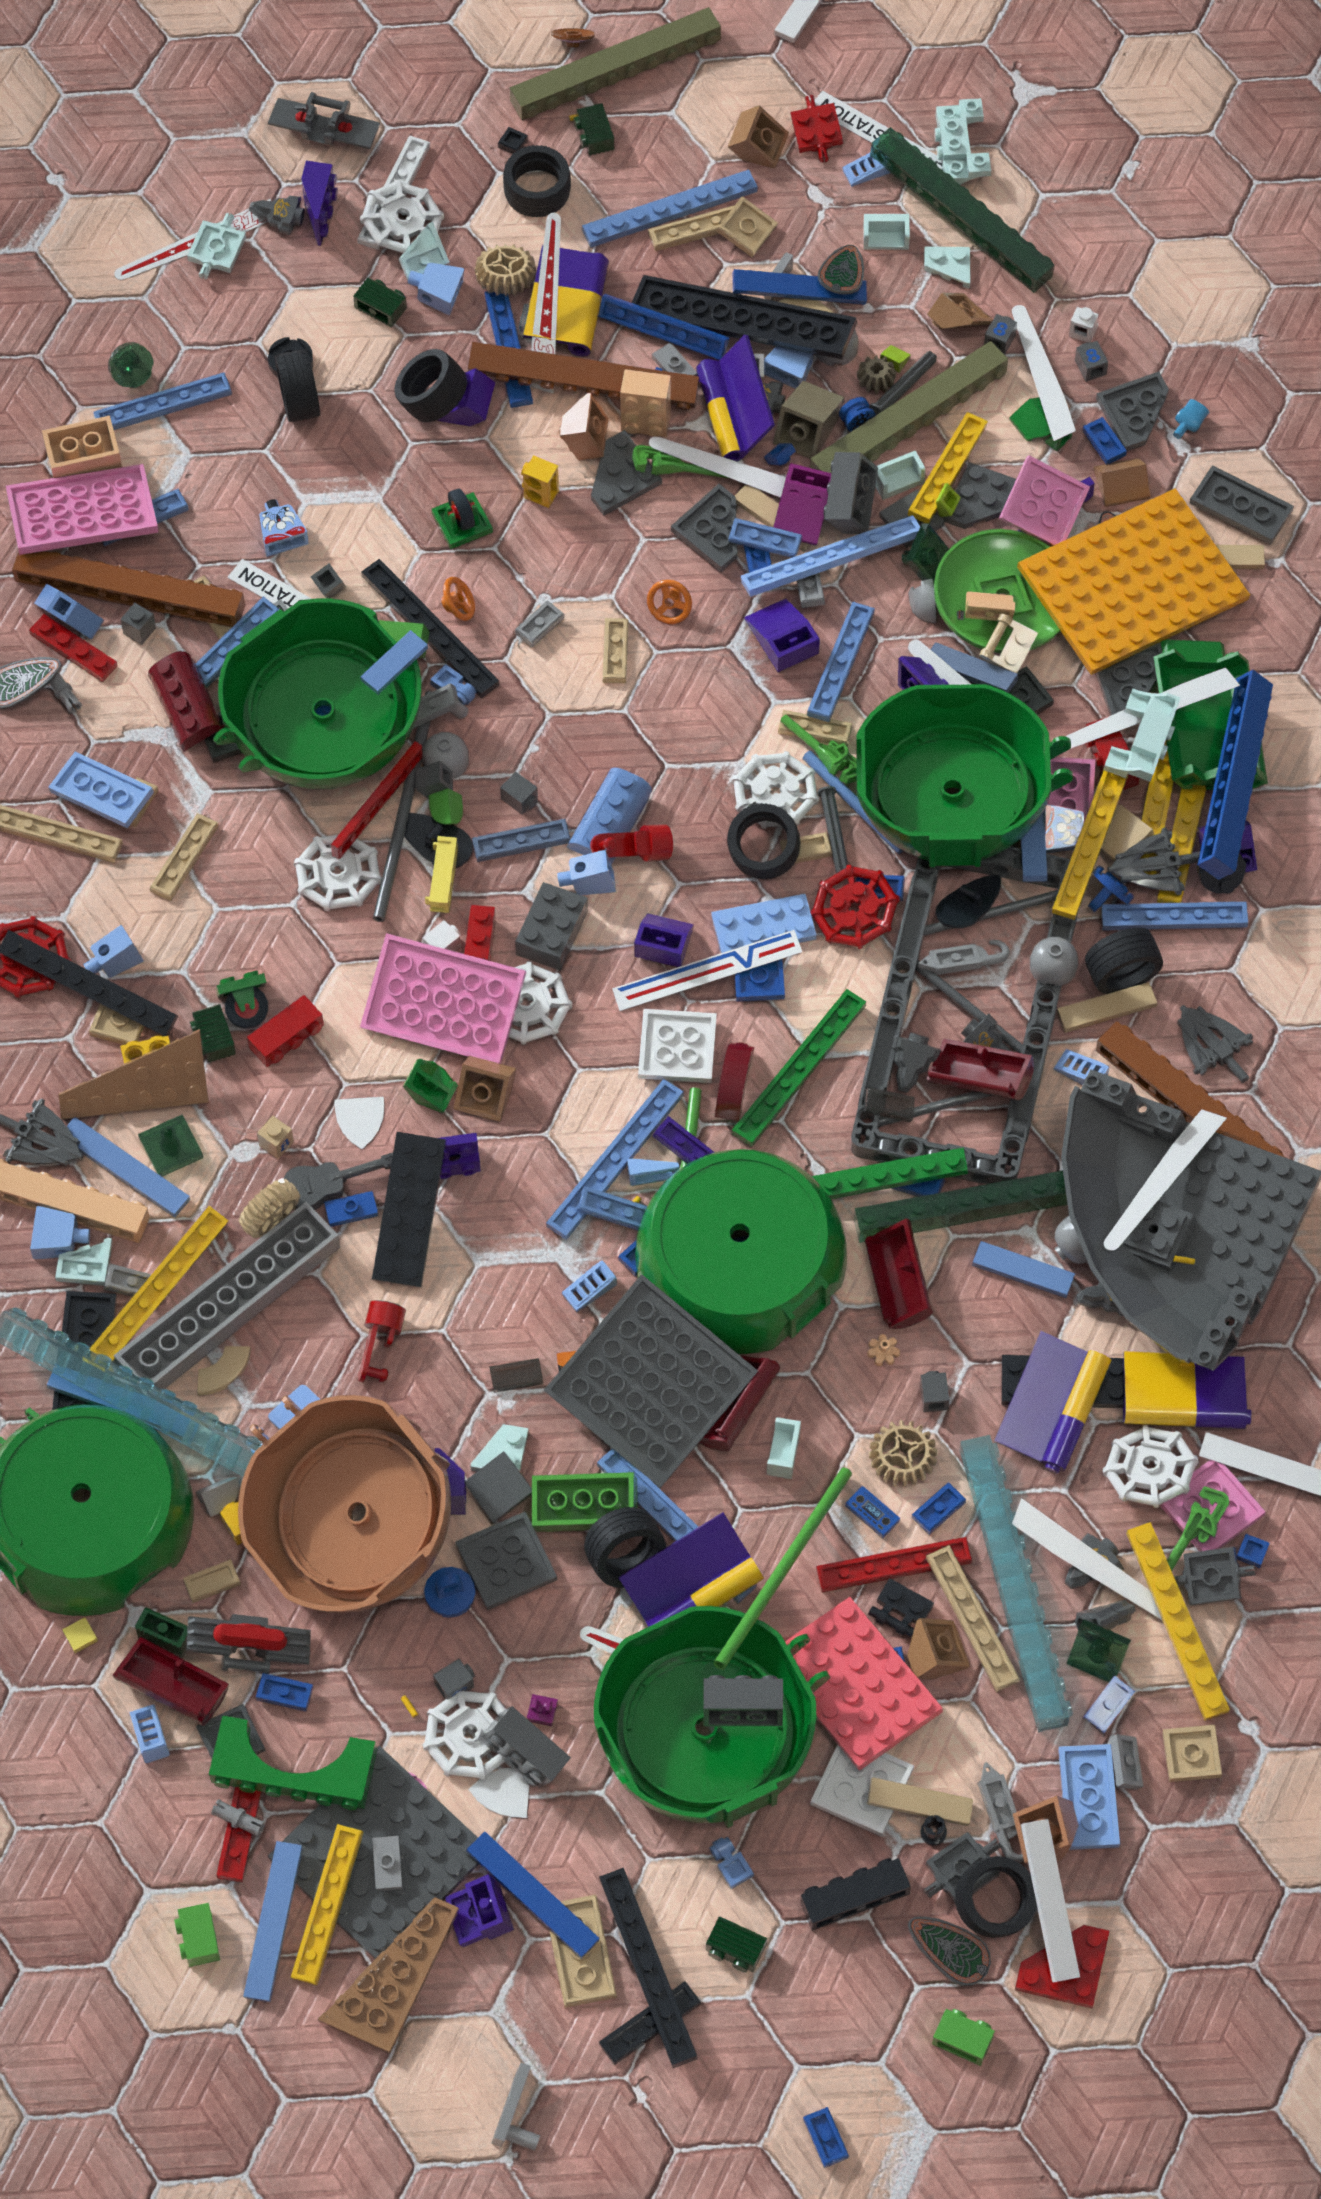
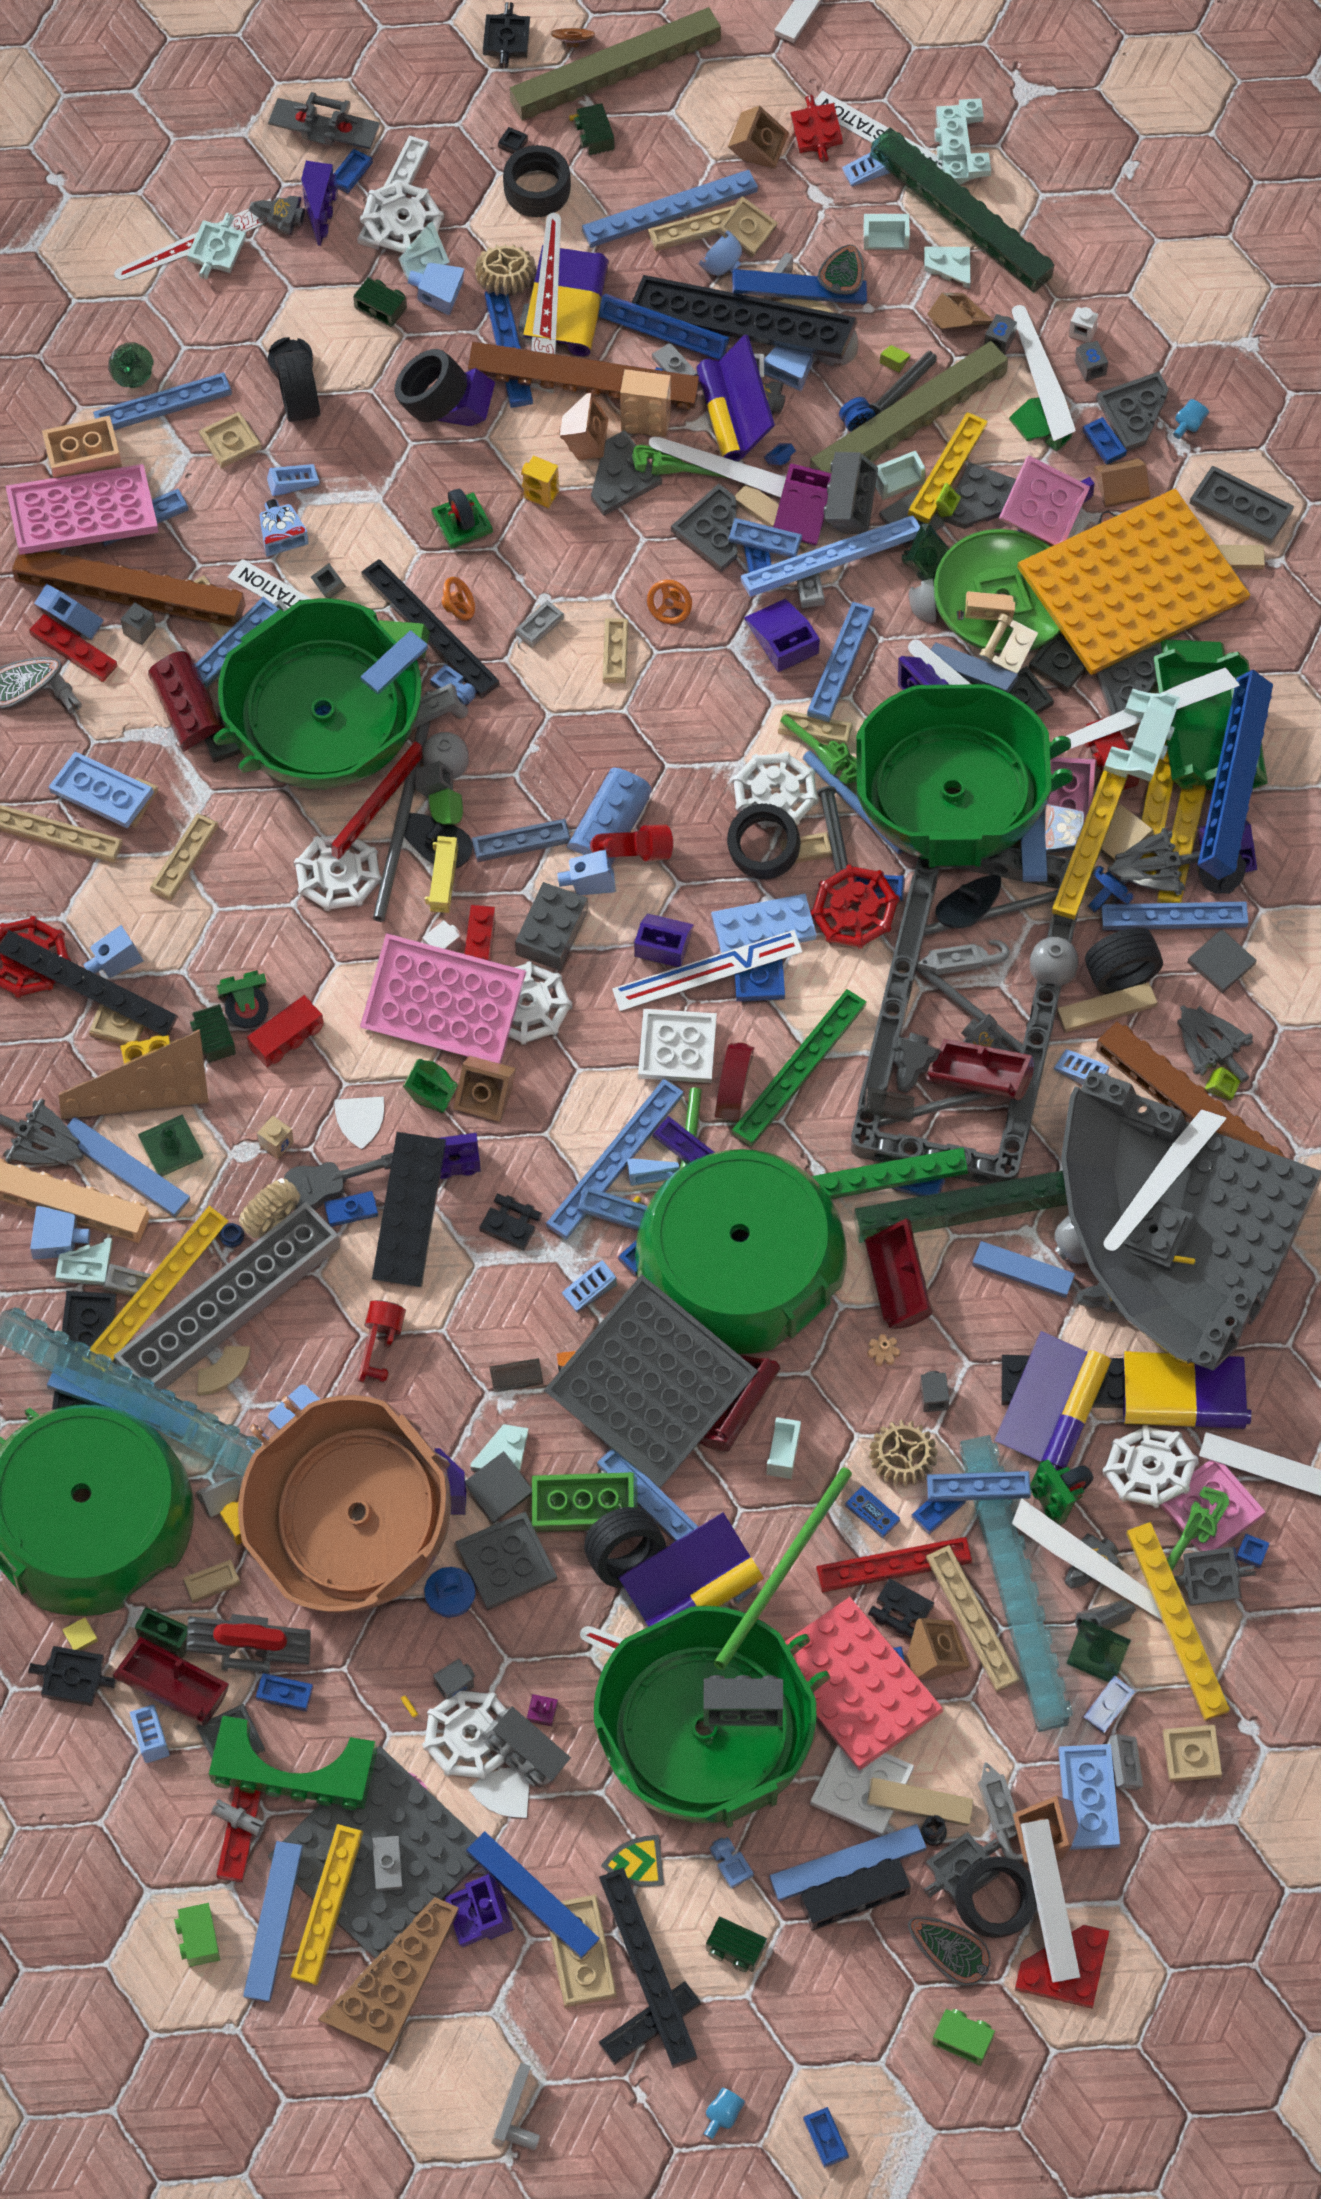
dark grey brick [500,772,538,815] -> none
dark tan slope [773,381,845,458] -> none
dark tan gear [857,354,896,395] -> none
none -> black plate [28,1646,117,1706]
none -> tan tile [199,412,262,469]
none -> dark blue plate [219,1223,244,1248]
none -> light blue slope [267,464,320,496]
none -> blue tile [334,148,373,194]
none -> black plate [479,1193,543,1251]
none -> black plate [483,2,530,68]
none -> sticker [601,1835,664,1886]
none -> light blue cylinder [698,230,742,276]
none -> dark azure piece [704,2087,745,2140]
none -> medium blue tile [769,1824,926,1902]
none -> medium blue tile [927,1471,1031,1502]
none -> pearl dark grey plate [1029,633,1086,692]
none -> green plate [1030,1459,1094,1525]
none -> dark grey tile [1187,929,1257,993]
none -> lime slope [1205,1067,1241,1101]

